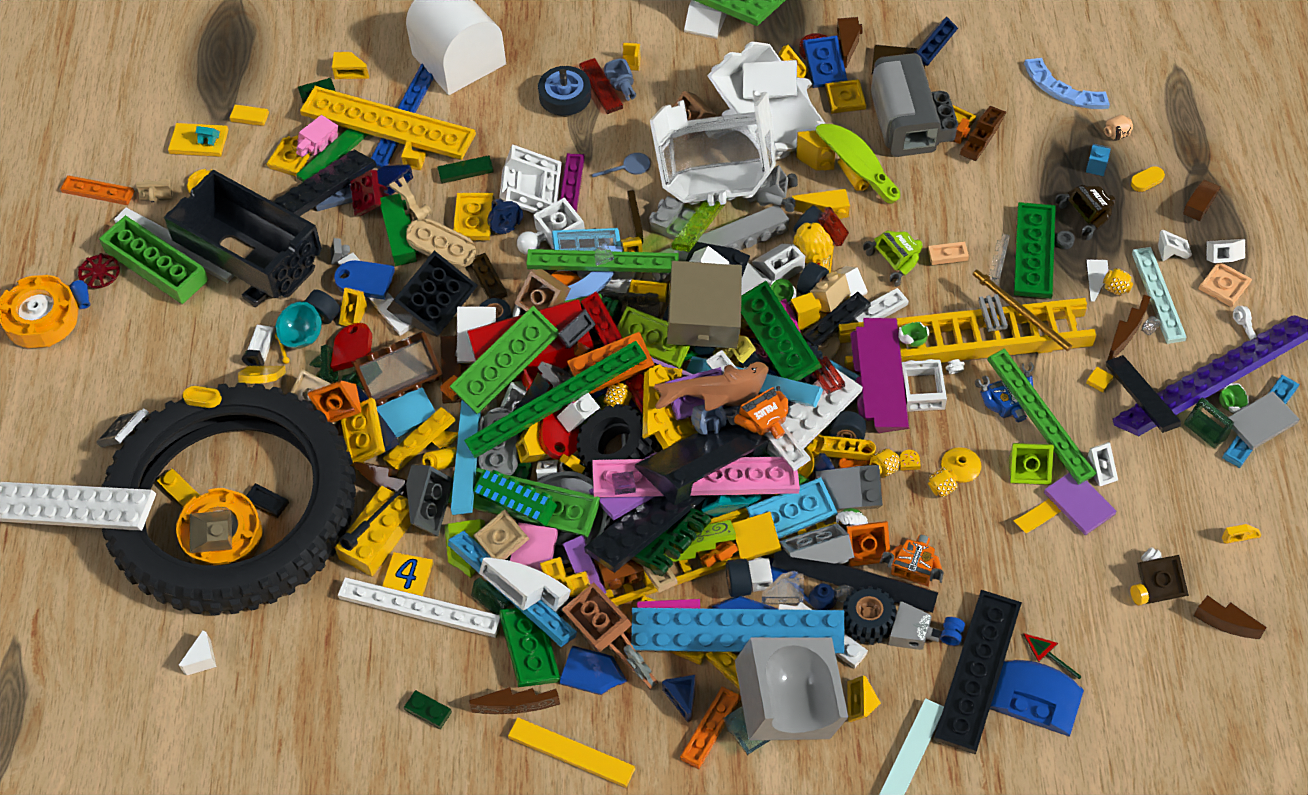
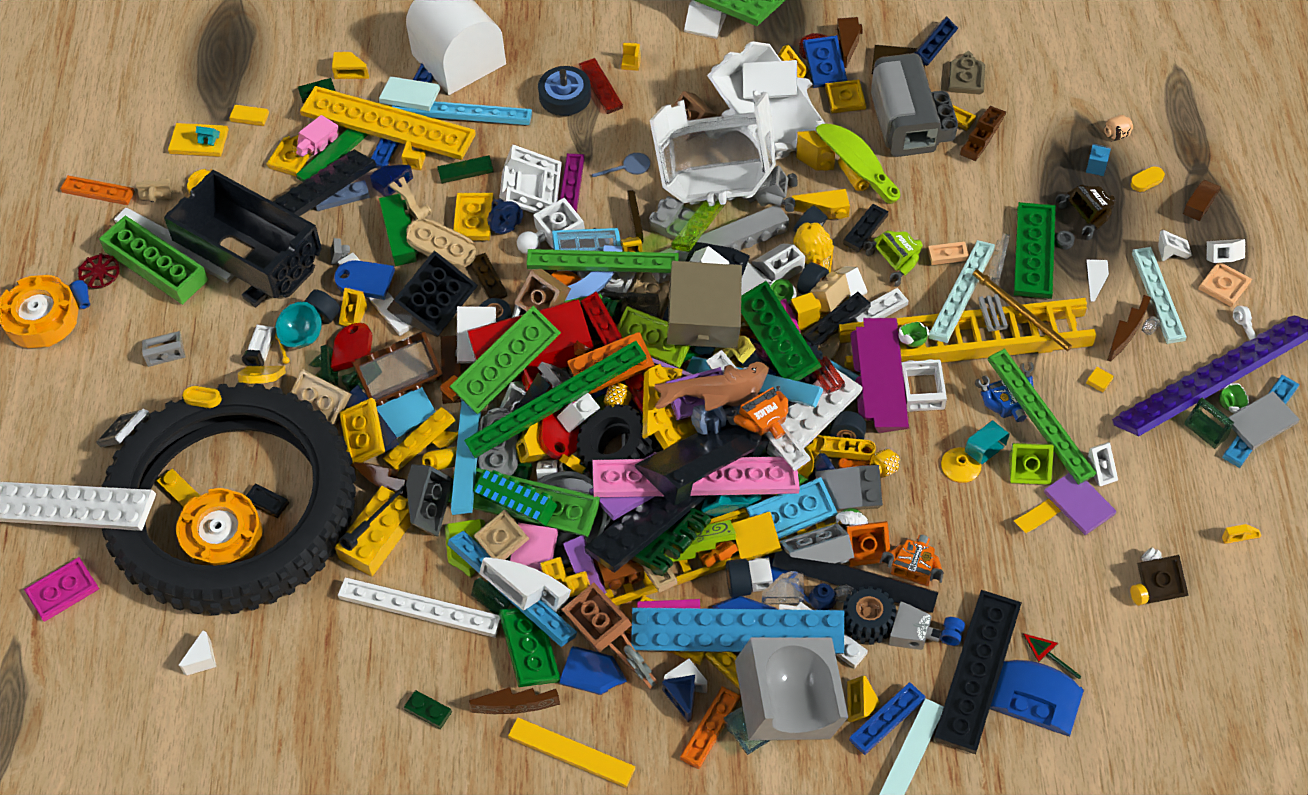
dark tan slope [190,510,232,553] -> none
orange slope [307,380,361,423] -> none
dark red plate [350,170,389,216] -> none
yellow tile [382,552,433,596] -> none
black tile [555,309,596,349] -> none
clear tile [595,242,614,266] -> none
sand blue piece [604,58,636,101] -> none
clear purple tile [612,471,636,495] -> none
yellow tile [628,279,668,302] -> none
clear red tile [818,207,849,246] -> none
yellow tile [899,449,921,471] -> none
yellow head [927,467,959,497] -> none
white plate [945,359,965,374] -> none
orange plate [954,118,971,144] -> none
light blue tile [1024,58,1110,109] -> none
yellow head [1103,268,1133,296] -> none
black tile [1106,355,1181,433] -> none
reddish brown slope [1194,595,1267,639] -> none
none -> dark pink tile [24,557,99,622]
none -> light grey tile [142,331,186,367]
none -> light aqua tile [379,77,440,111]
none -> medium azure tile [392,101,532,125]
none -> white slope [664,658,707,694]
none -> black plate [843,204,889,252]
none -> blue plate [849,682,926,755]
none -> light aqua tile [929,240,995,343]
none -> dark tan tile [948,51,985,95]
none -> teal piece [964,420,1010,465]

